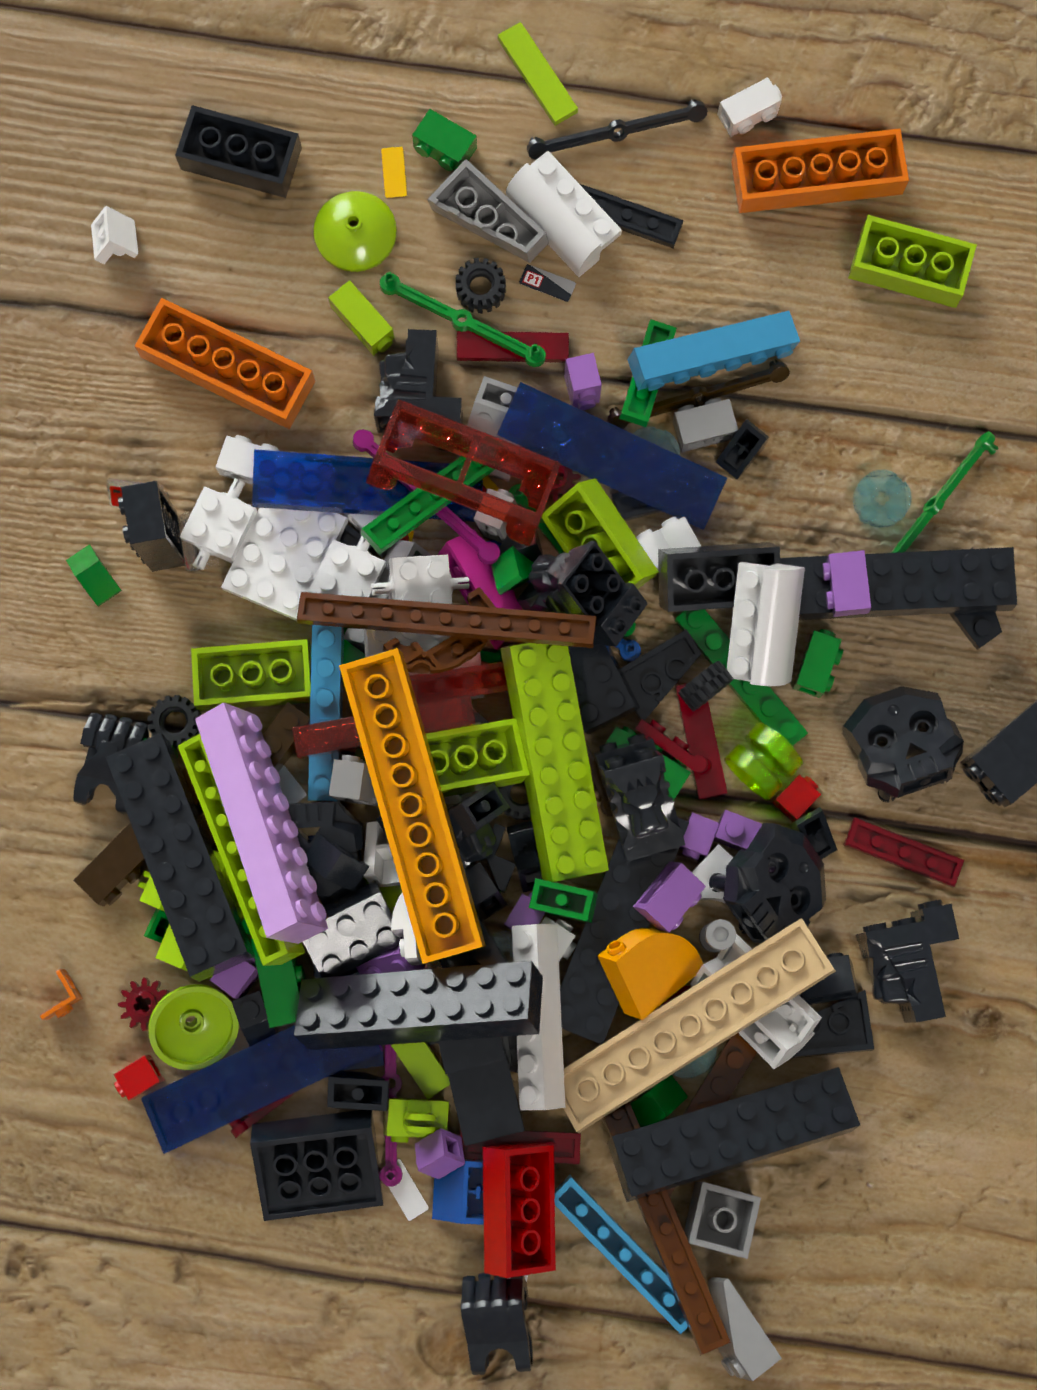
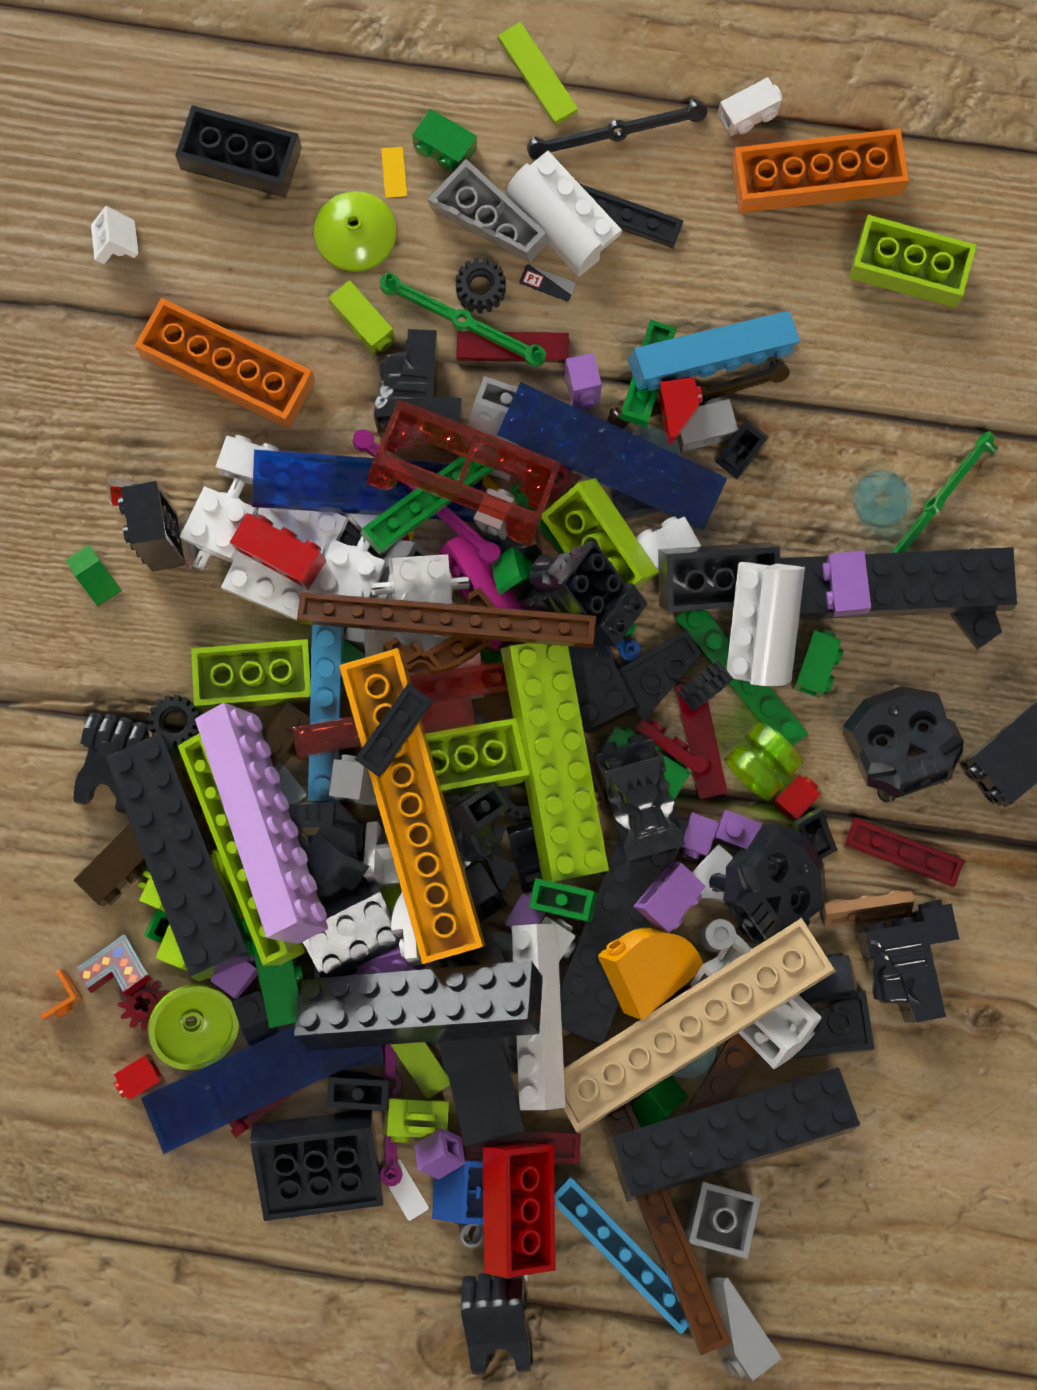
none -> tile [76,934,152,996]
none -> red brick [229,513,326,590]
none -> black tile [354,683,434,778]
none -> light grey hinge [459,1224,484,1248]
none -> red slope [657,377,702,445]
none -> medium nougat plate [822,891,914,928]

